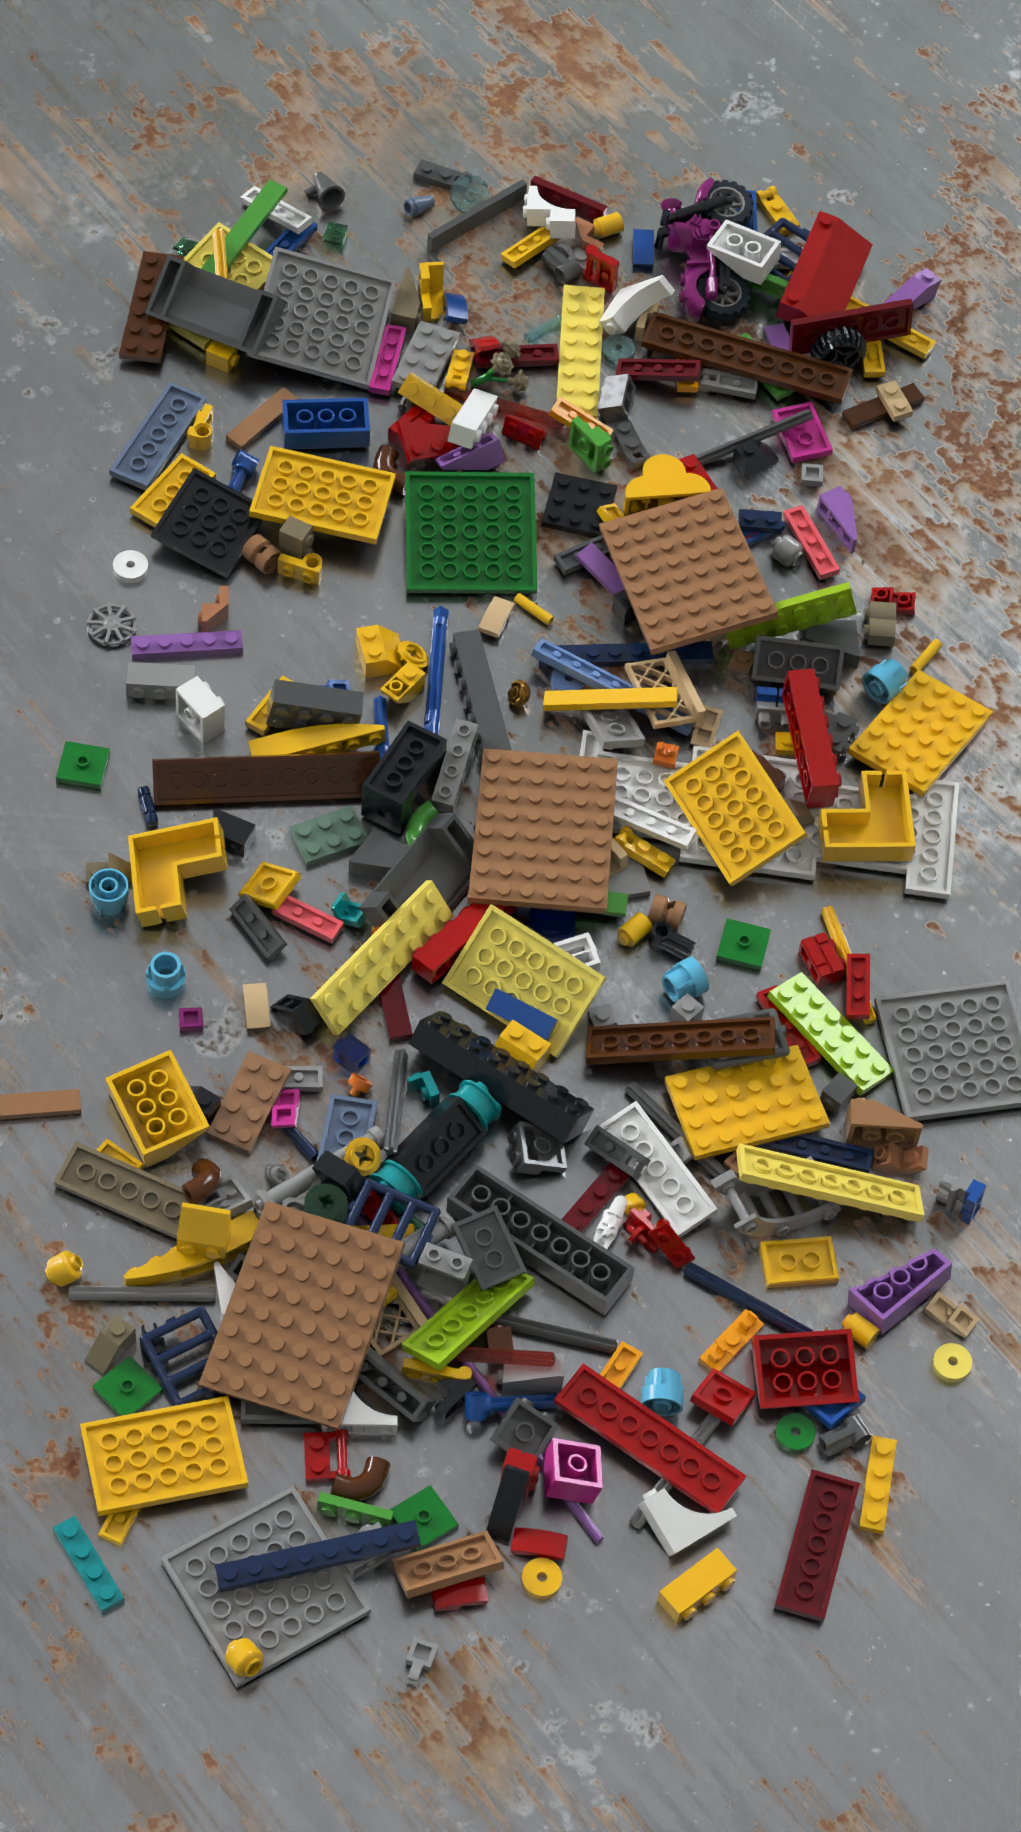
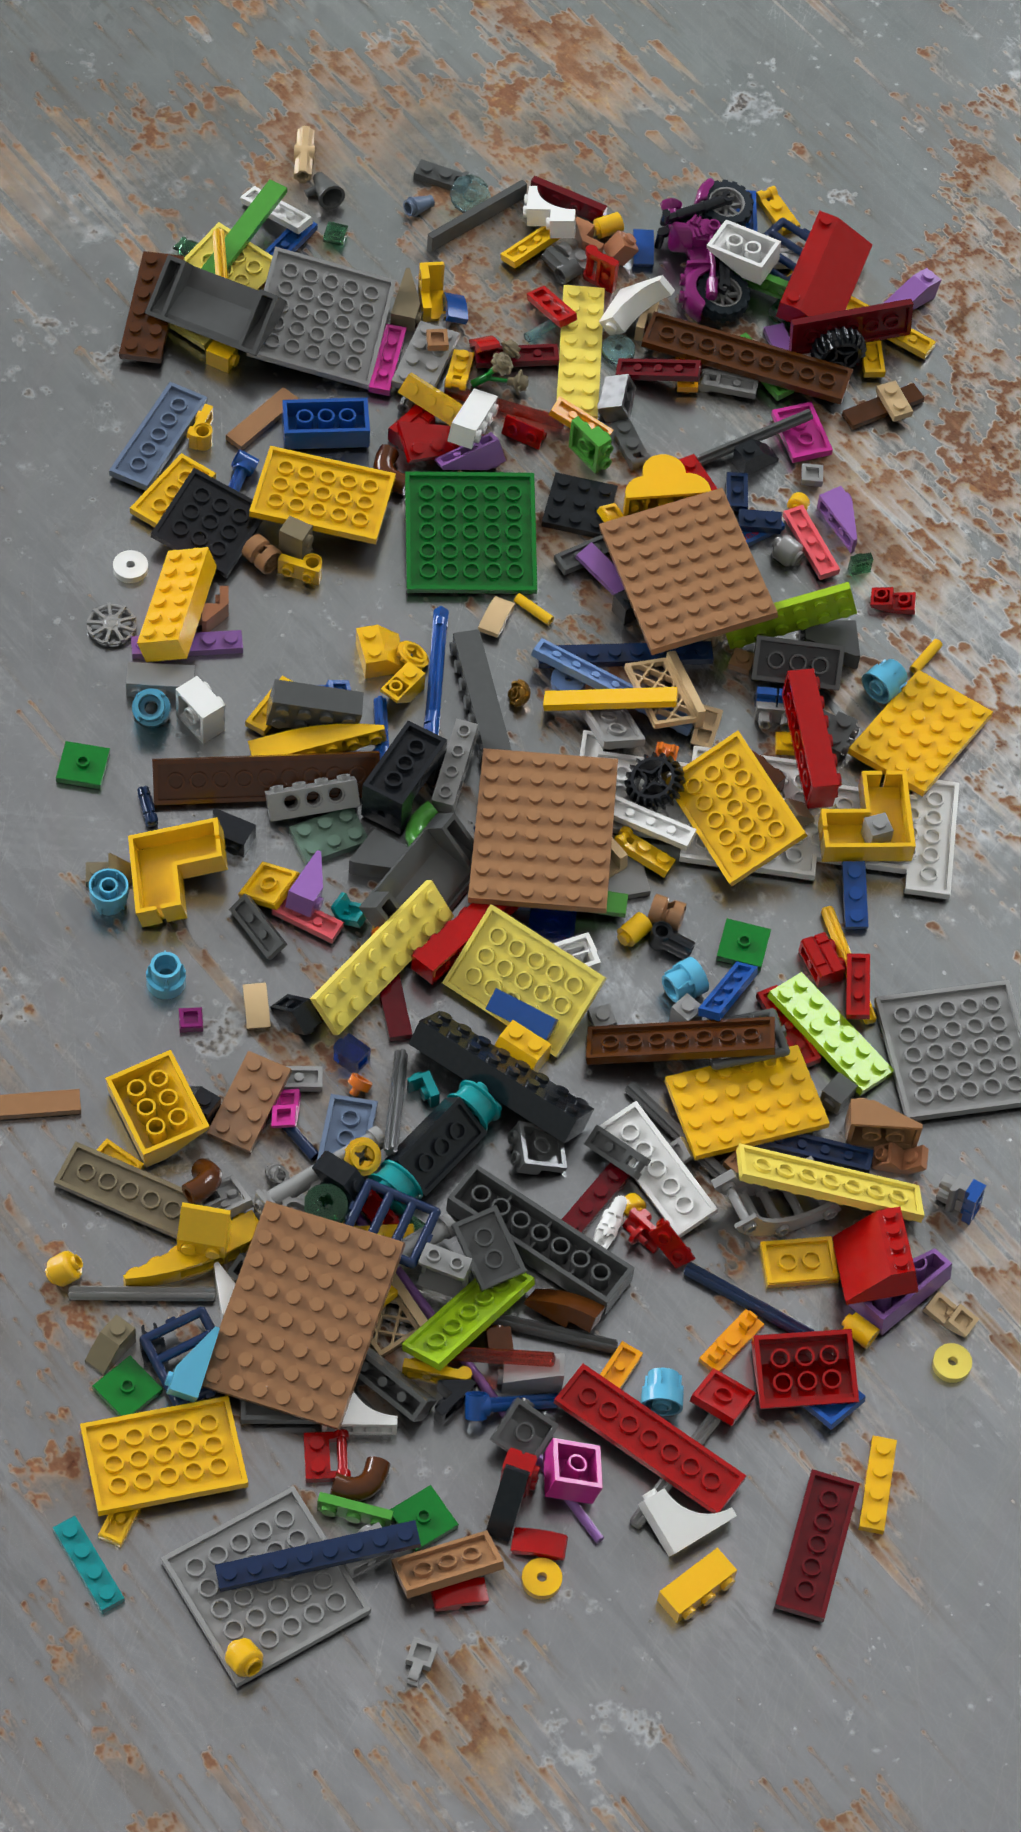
green piece [775,1413,816,1454] -> none
dark grey piece [818,1414,872,1457] -> none
dark tan brick [863,601,896,647] -> none
none -> medium azure piece [132,688,171,728]
none -> yellow brick [137,547,217,662]
none -> medium azure slope [164,1326,220,1402]
none -> light grey brick [265,774,361,822]
none -> medium lavender slope [285,850,324,917]
none -> tan piece [294,126,315,183]
none -> medium nougat plate [426,329,449,351]
none -> reddish brown slope [524,1289,606,1333]
none -> red plate [527,286,577,328]
none -> nougat brick [604,230,639,266]
none -> black gear [624,752,685,812]
none -> blue plate [698,961,758,1021]
none -> dark blue plate [726,472,748,512]
none -> yellow piece [787,492,810,511]
none -> red slope [832,1206,919,1305]
none -> blue plate [842,861,869,930]
none -> clear green plate [848,552,873,576]
none -> light grey brick [861,812,894,843]

